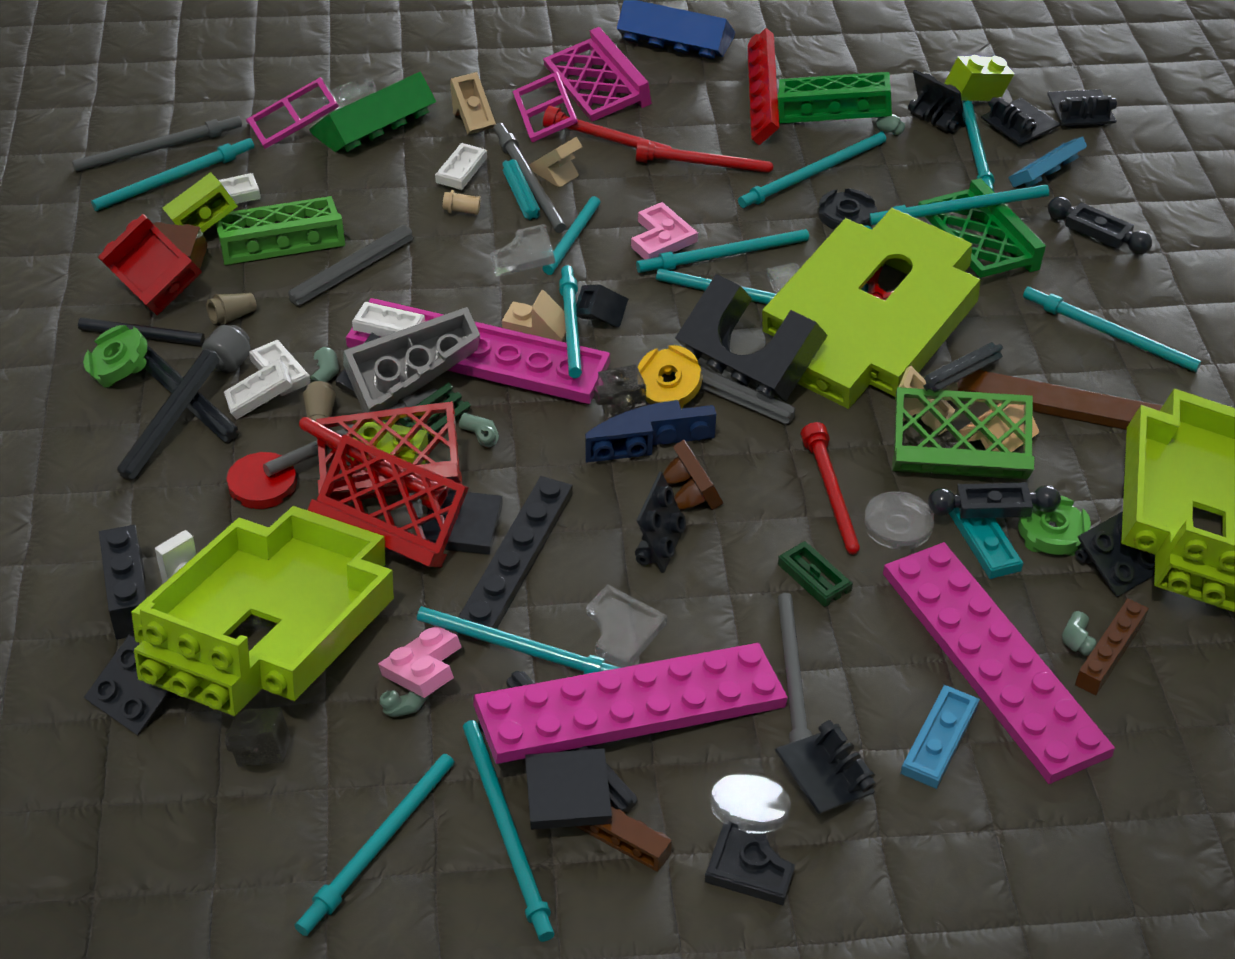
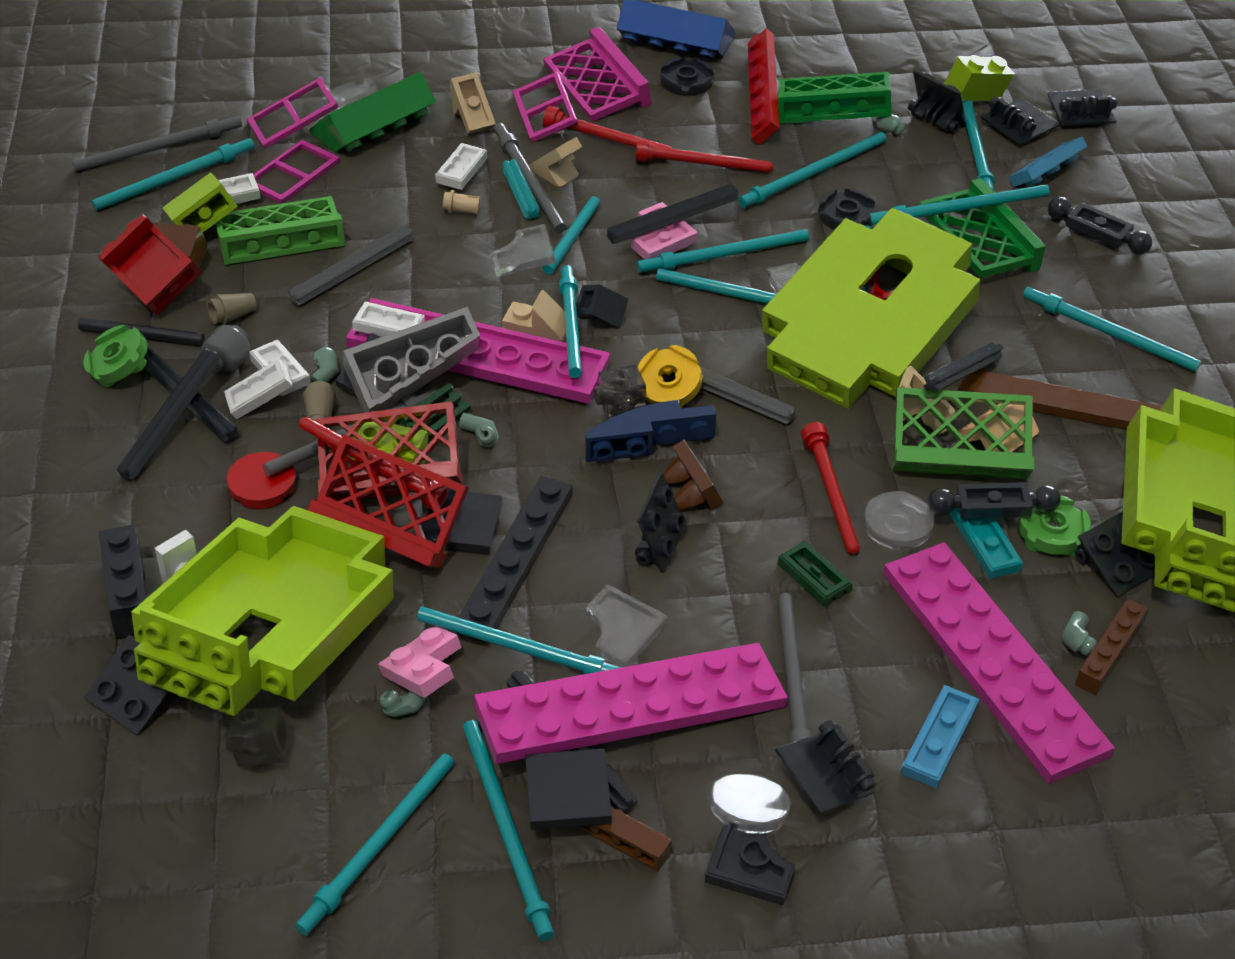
black arch [675,274,828,401] -> none
none -> dark pink window [253,140,340,204]
none -> black axle [607,184,739,244]
none -> black tile [660,57,714,96]

